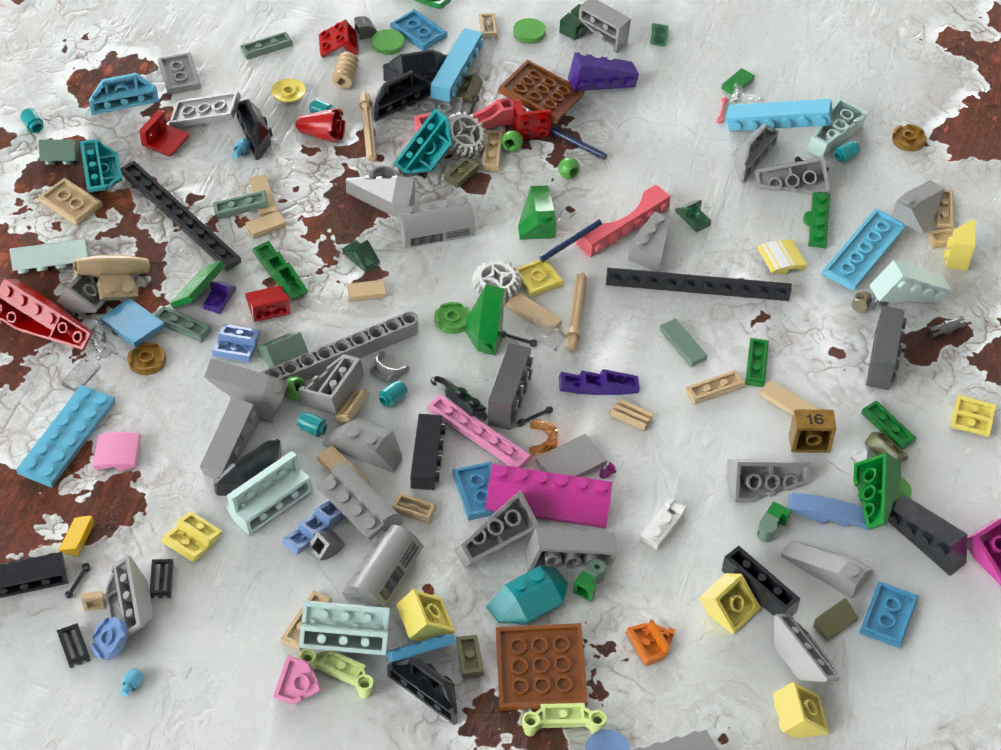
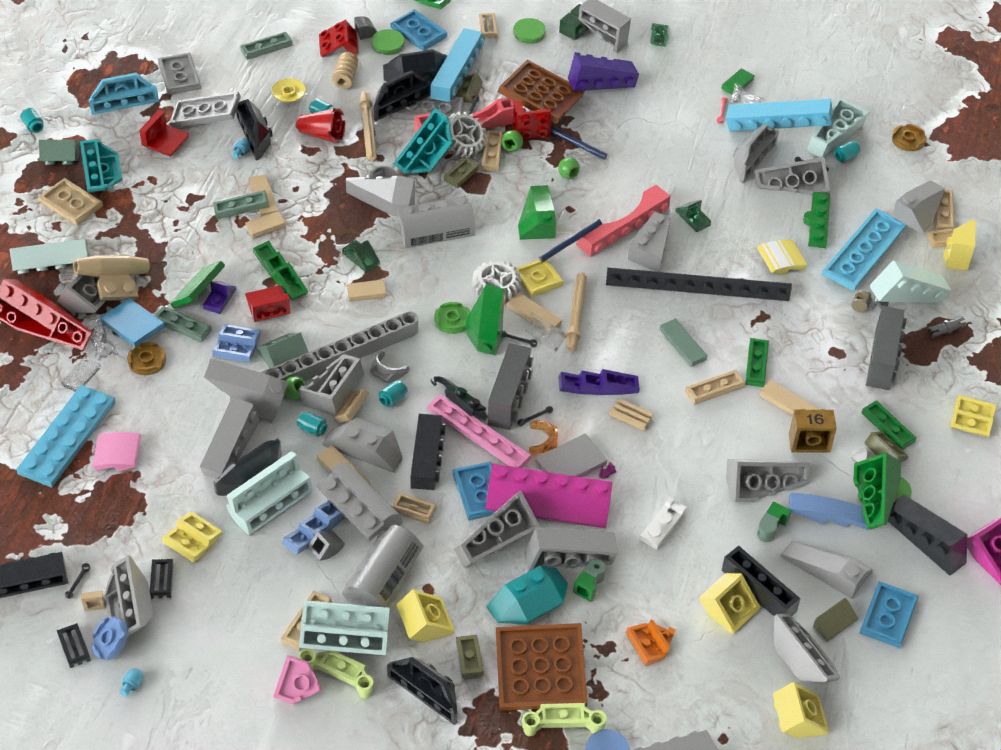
yellow slope [58,516,94,557] -> none
black plate [121,161,242,271] -> none
dark azure tile [385,634,456,662] -> none

